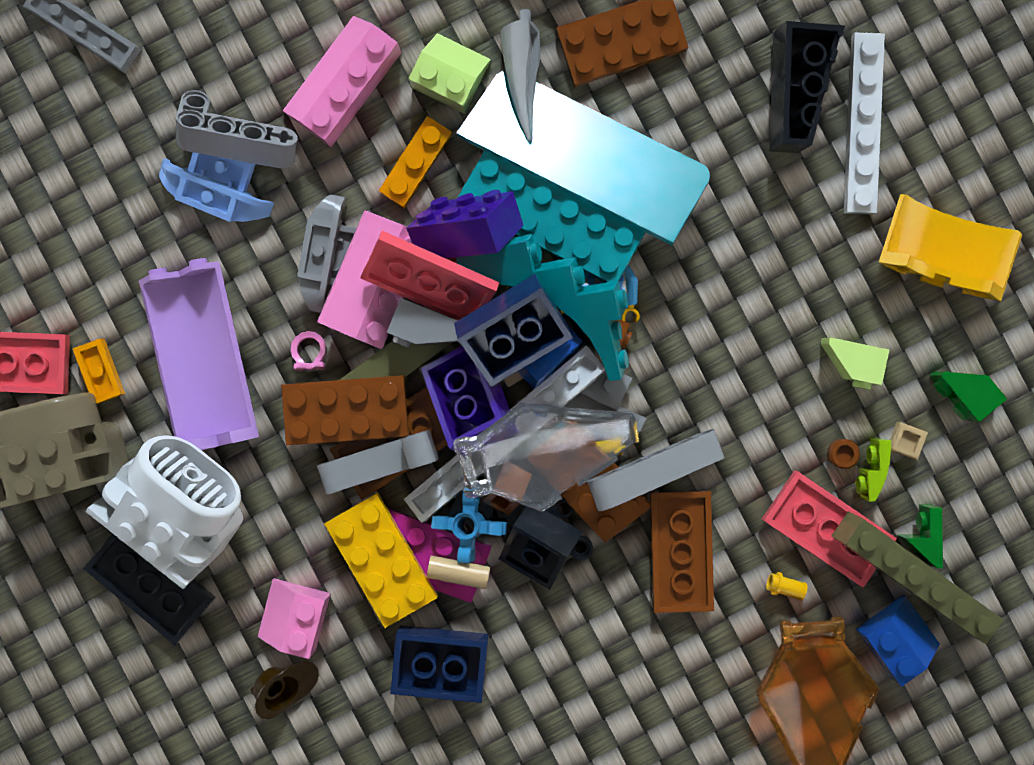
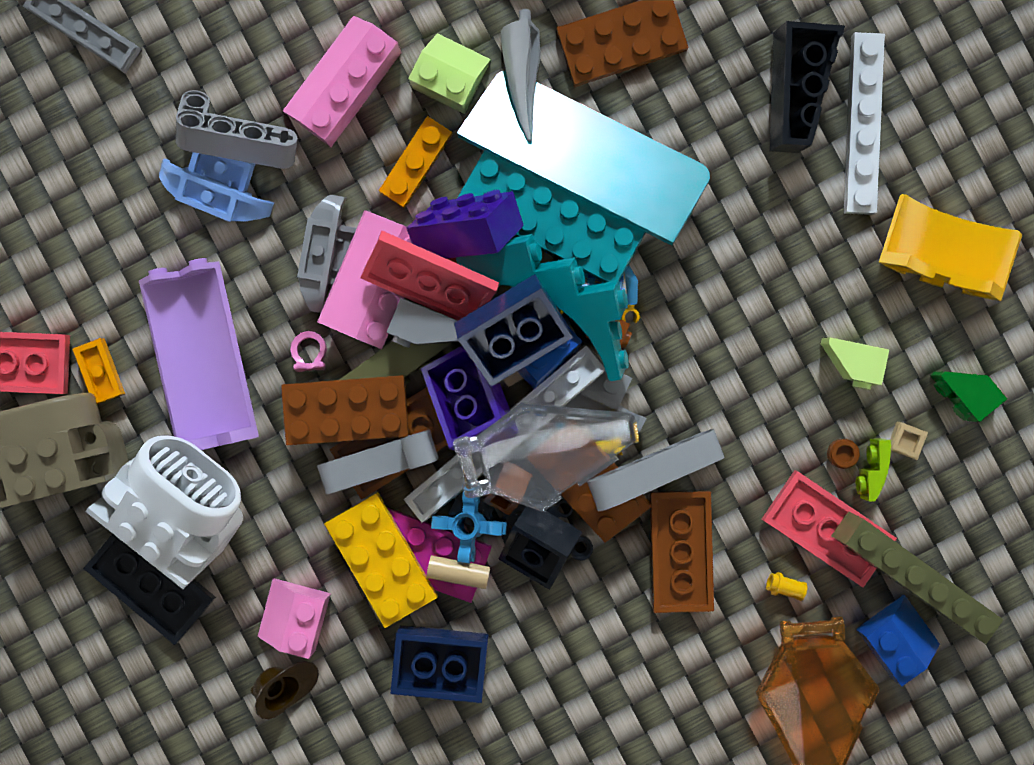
green slope [897,504,943,568] -> none

